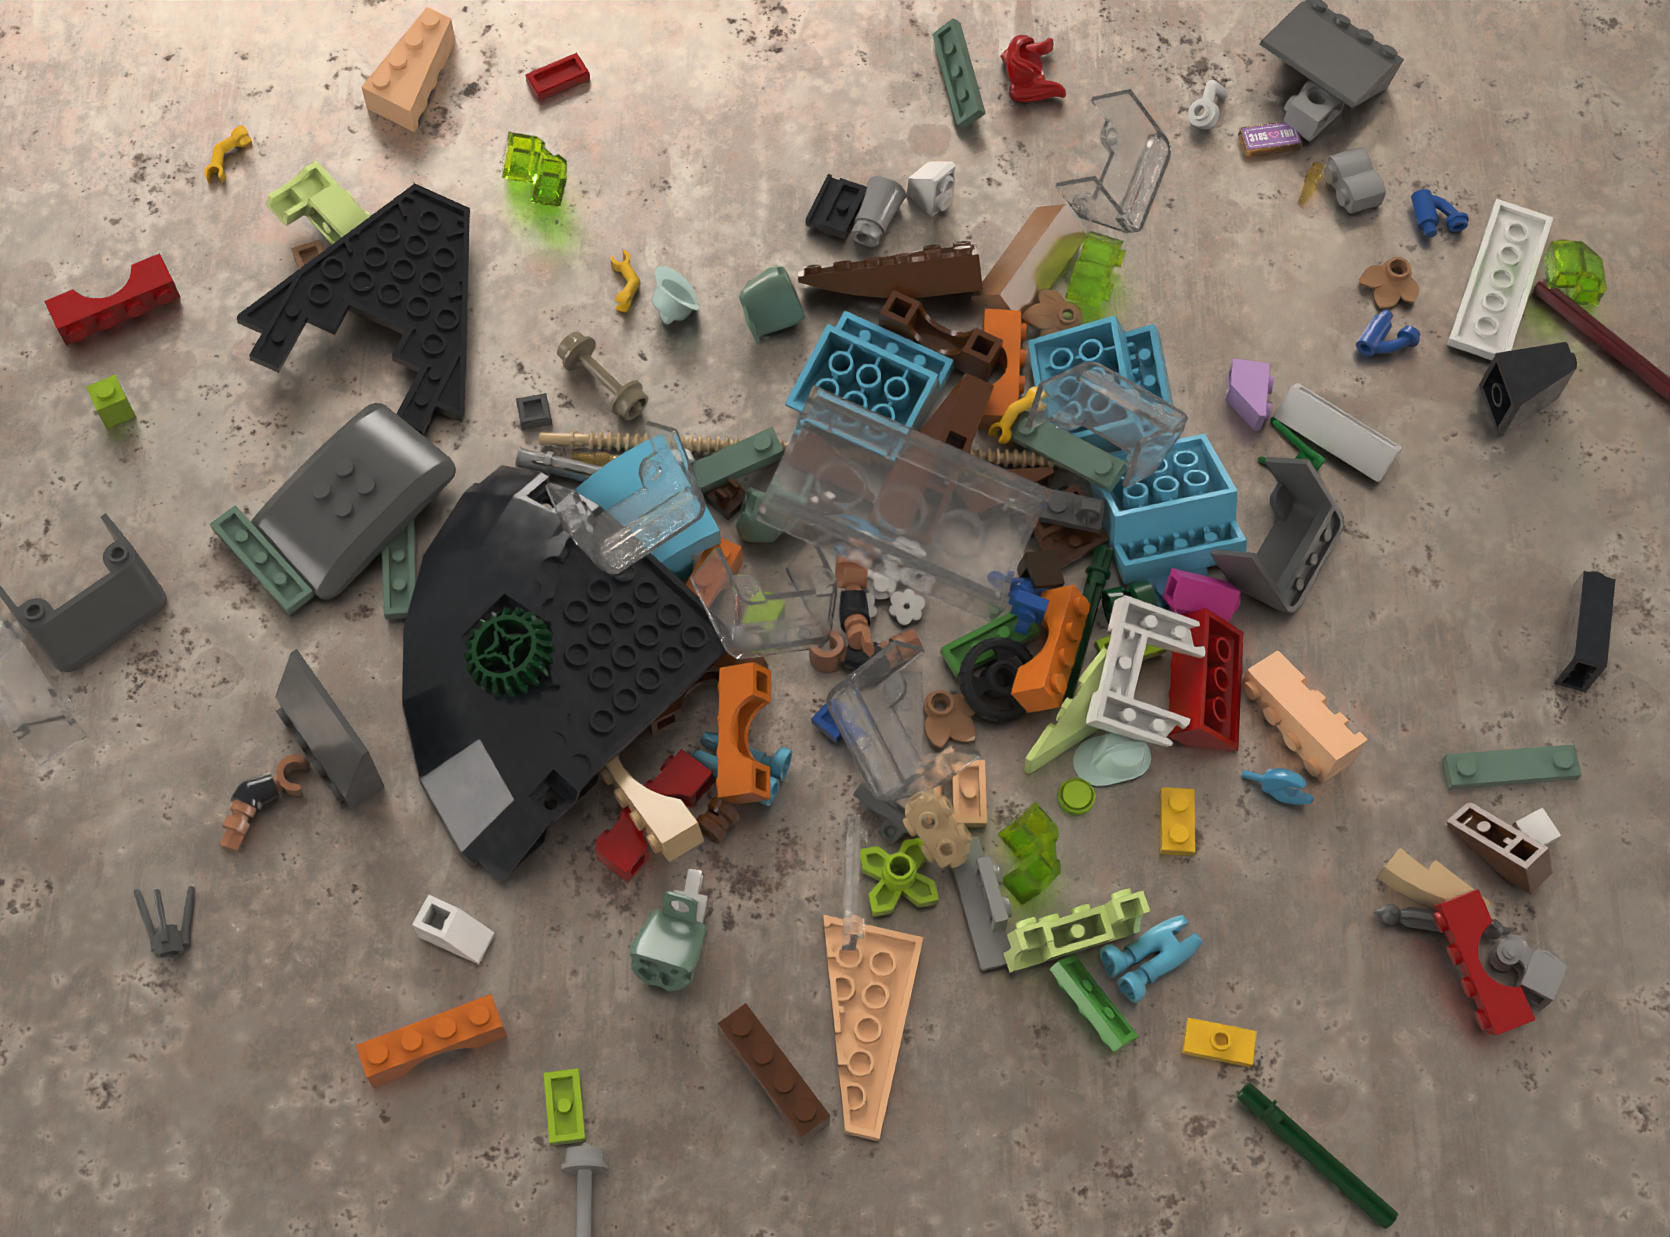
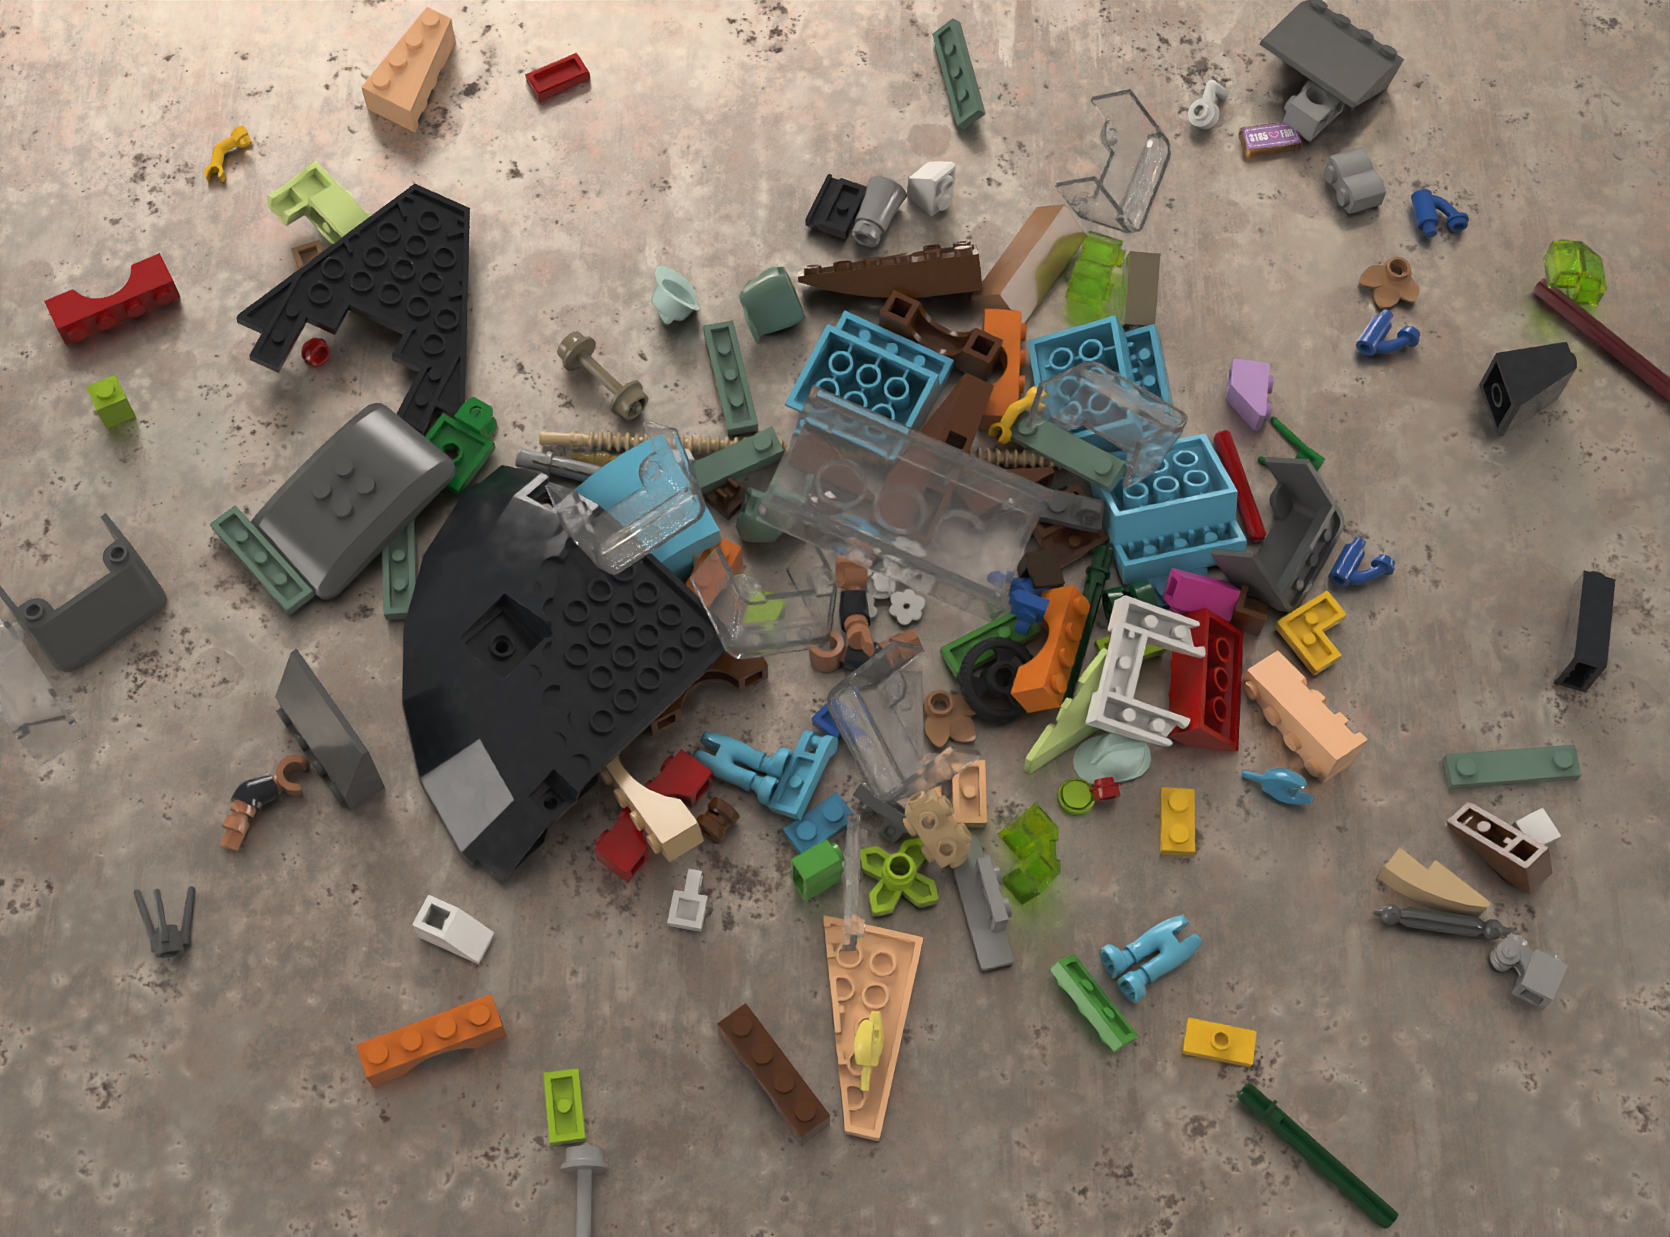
dark green gear [463,607,556,698] -> none
clear neon green brick [502,131,567,207] -> none
dark grey tile [516,393,553,430] -> none
yellow arm [611,250,641,313] -> none
sand green piece [630,891,708,991] -> none
orange arch [716,662,771,805] -> none
red hair [1000,35,1066,103] -> none
yellowish green bracket [1003,888,1150,973] -> none
medium nougat plate [1022,290,1082,337] -> none
white brick [1272,383,1403,482] -> none
clear yellow piece [1298,162,1324,203] -> none
red arch [1432,889,1535,1035] -> none
white plate [1447,199,1554,360] -> none
none -> red plate [301,337,330,366]
none -> green plate [425,397,497,496]
none -> sand green plate [703,320,759,436]
none -> medium azure plate [768,730,838,820]
none -> dark azure plate [783,792,857,854]
none -> bright green brick [789,839,845,902]
none -> light yellow hand [854,1011,884,1091]
none -> red plate [1089,777,1122,801]
none -> dark tan slope [1121,251,1161,331]
none -> red axle [1213,430,1266,543]
none -> reddish brown panel [1229,584,1269,637]
none -> yellow plate [1274,590,1347,676]
none -> blue plant [1328,537,1395,587]

